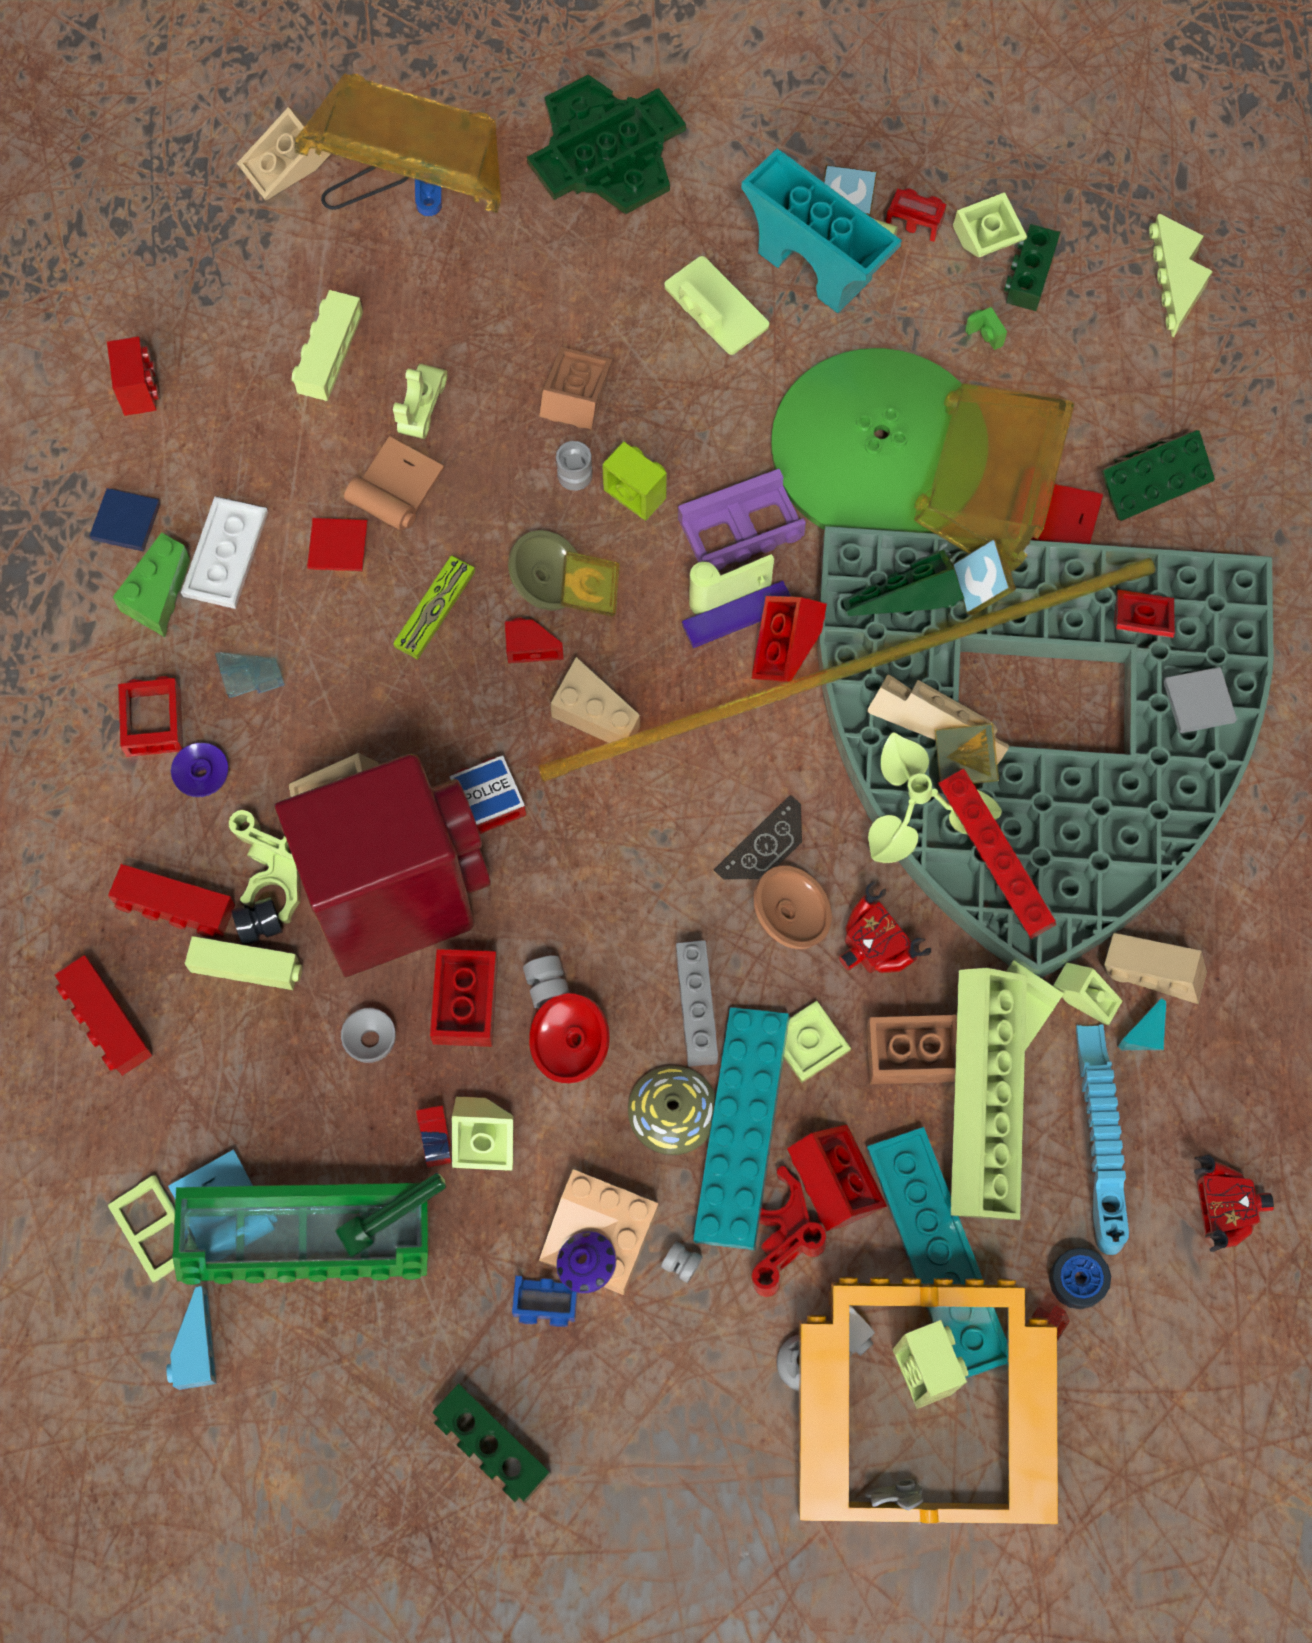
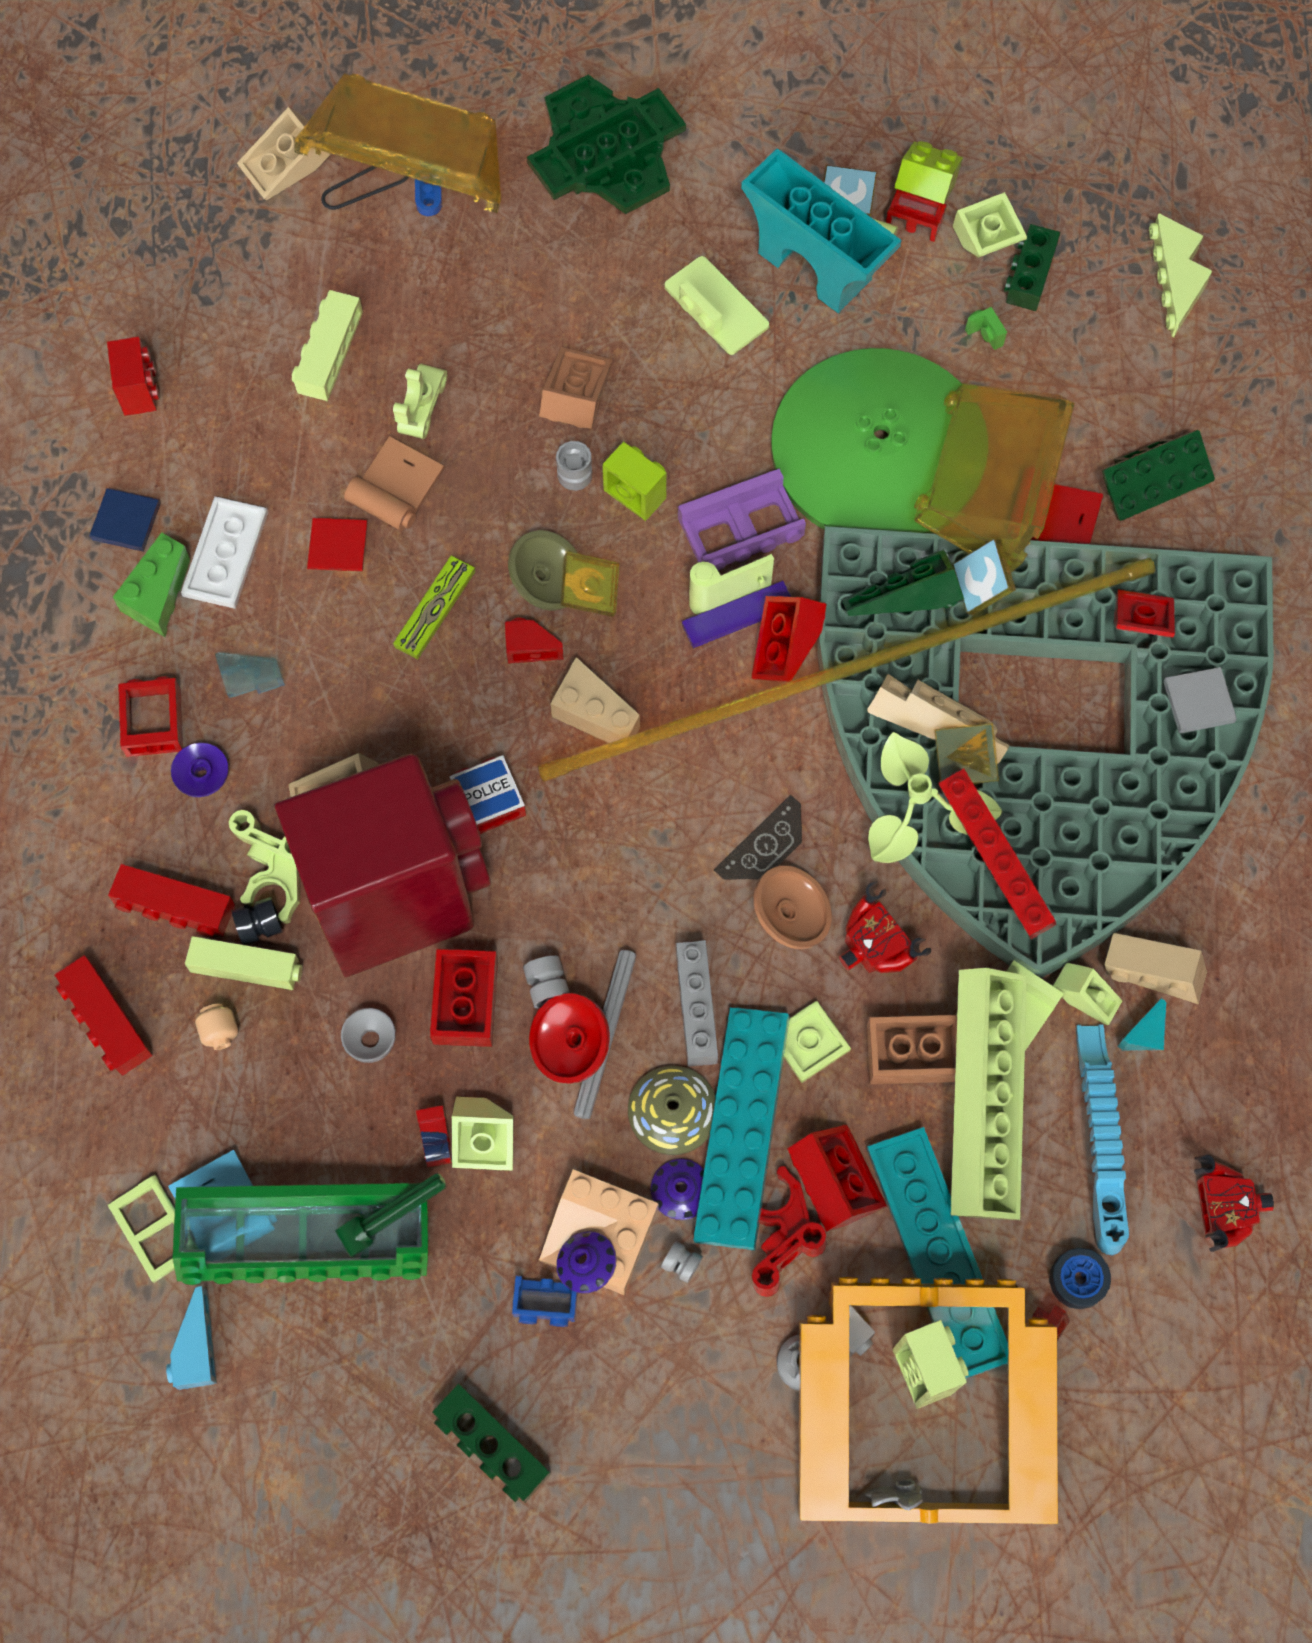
none -> light nougat head [195,1004,238,1050]
none -> light grey axle [574,950,636,1119]
none -> dark purple dish [651,1159,704,1220]
none -> lime brick [894,141,963,204]

